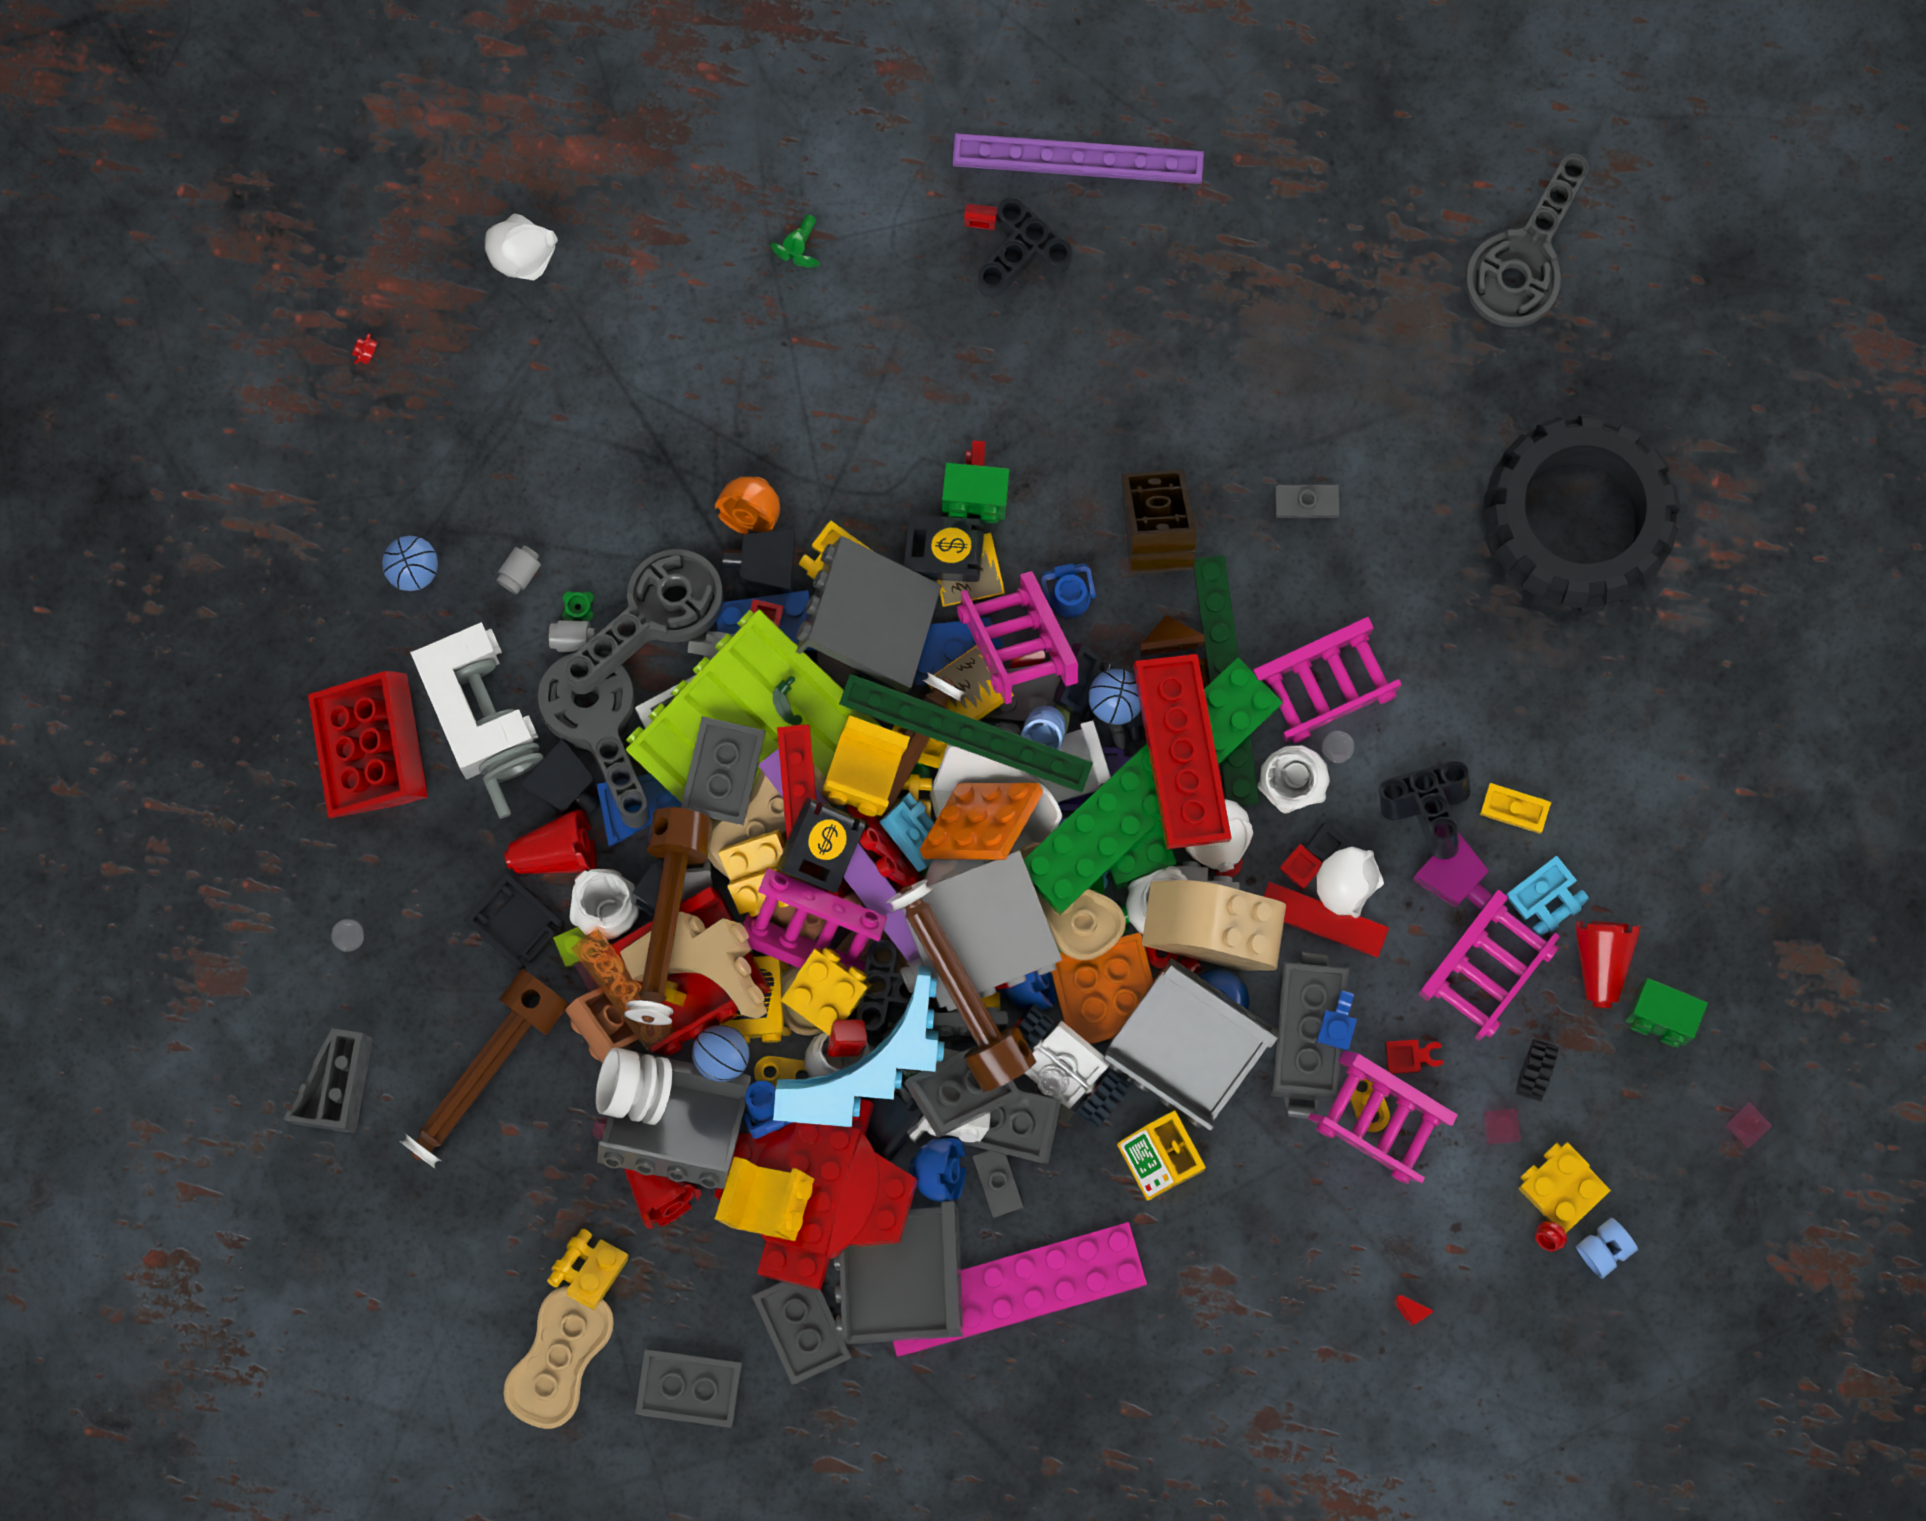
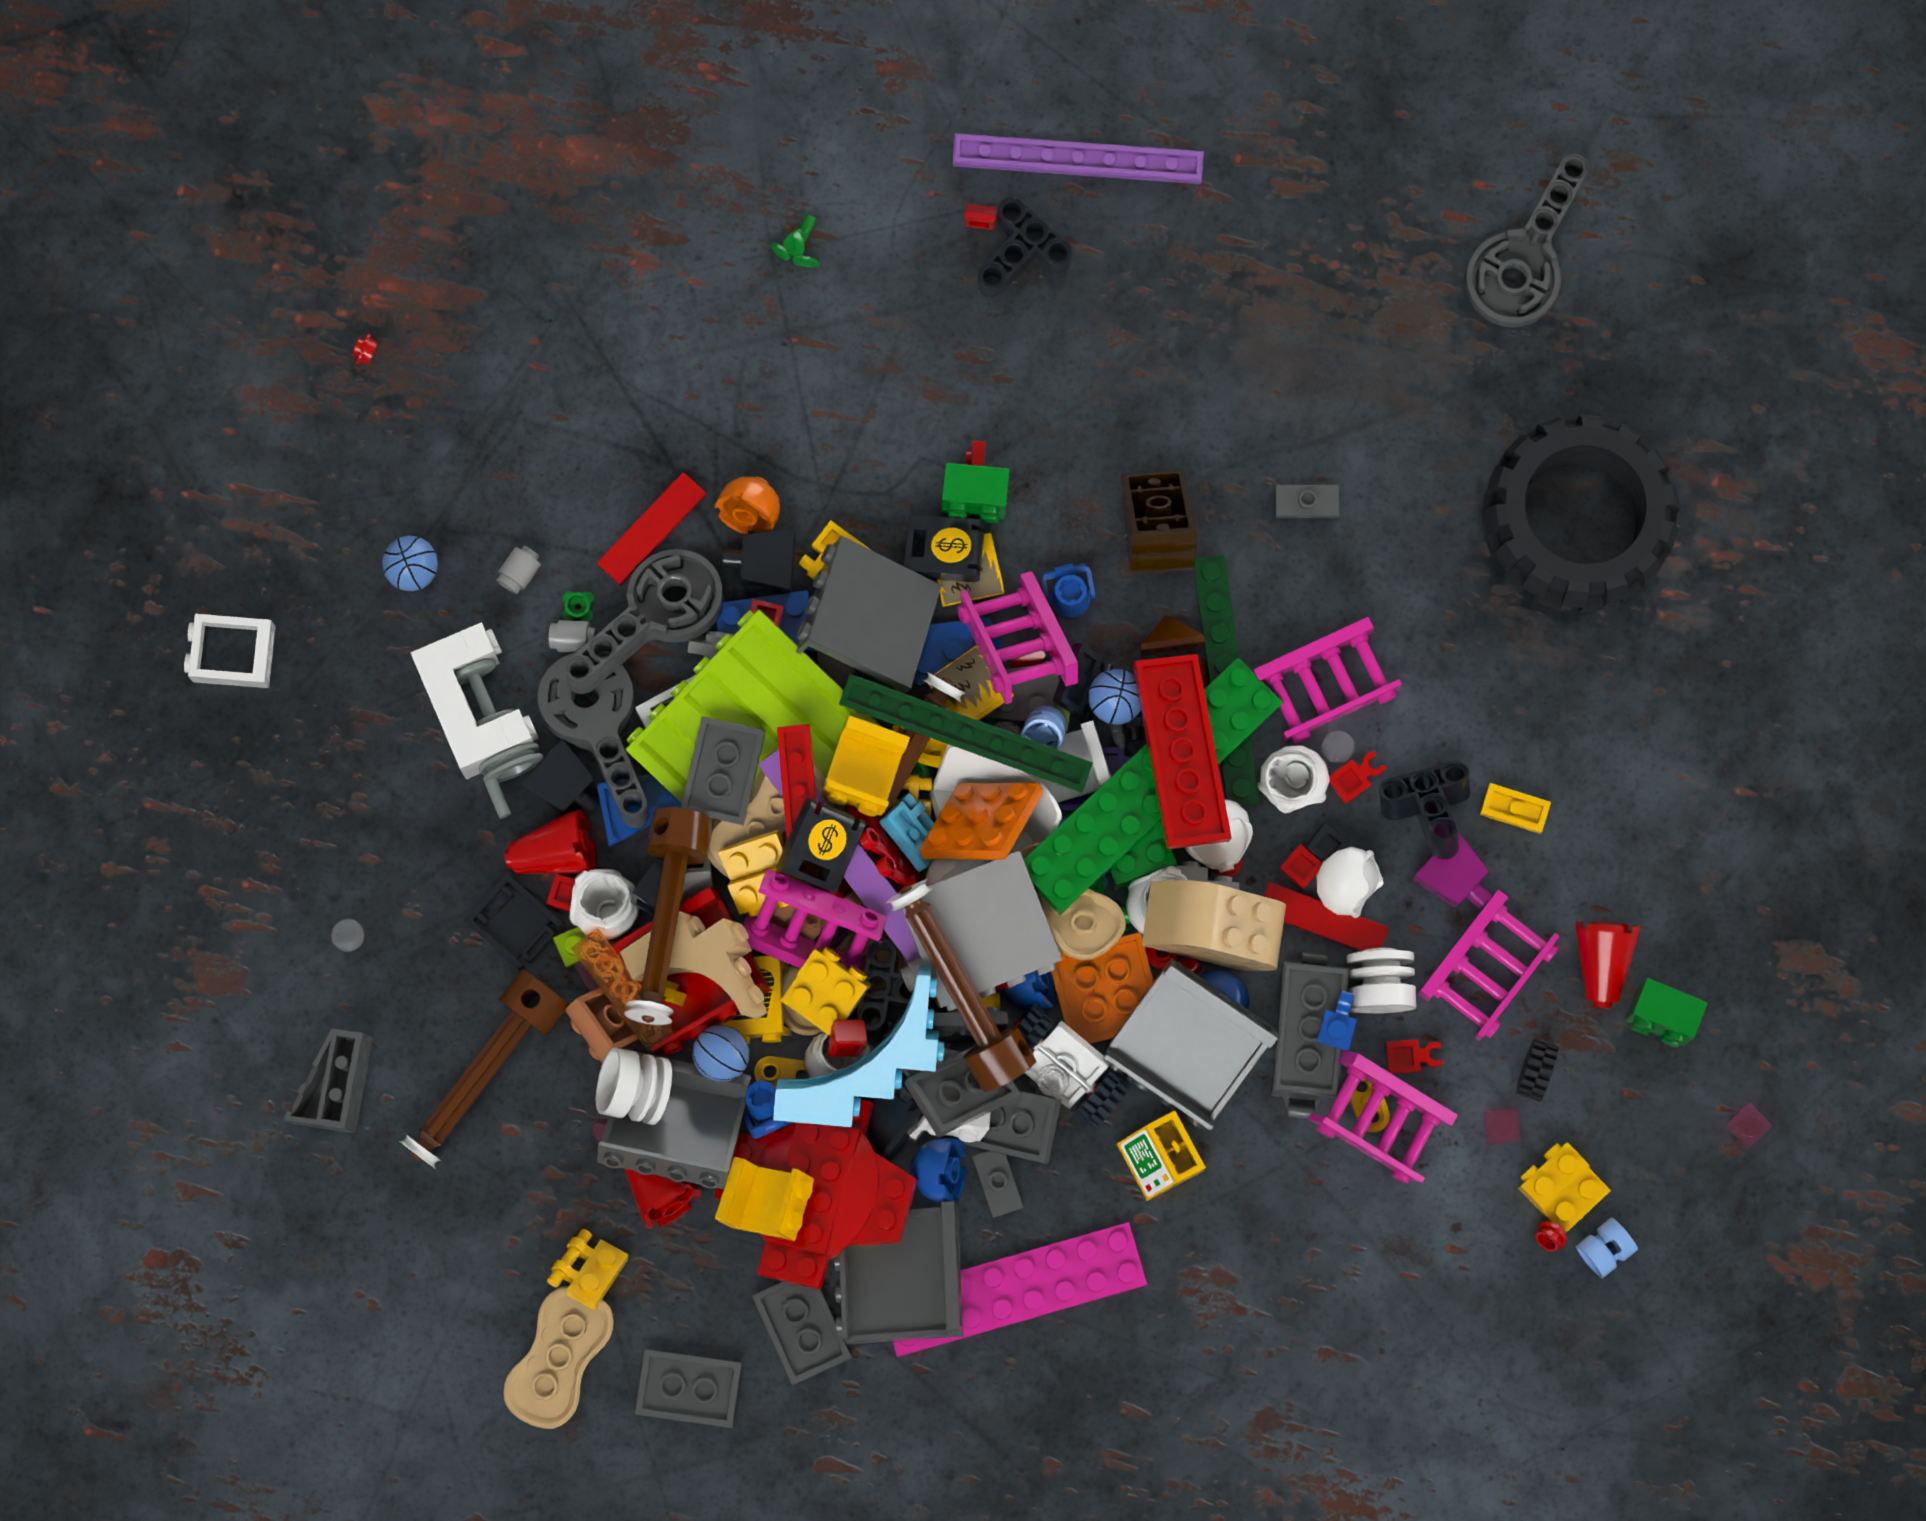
red slope [308,671,428,818] -> none
white helmet [485,214,558,281] -> none
dark green piece [773,676,803,725] -> none
red slope [1393,1295,1434,1327] -> none
medium azure plate [1506,856,1590,937] -> none
none -> white window [184,614,276,688]
none -> red plate [546,873,575,912]
none -> red tile [597,472,707,586]
none -> red plate [1329,751,1386,805]
none -> white wheel [1347,948,1416,1014]

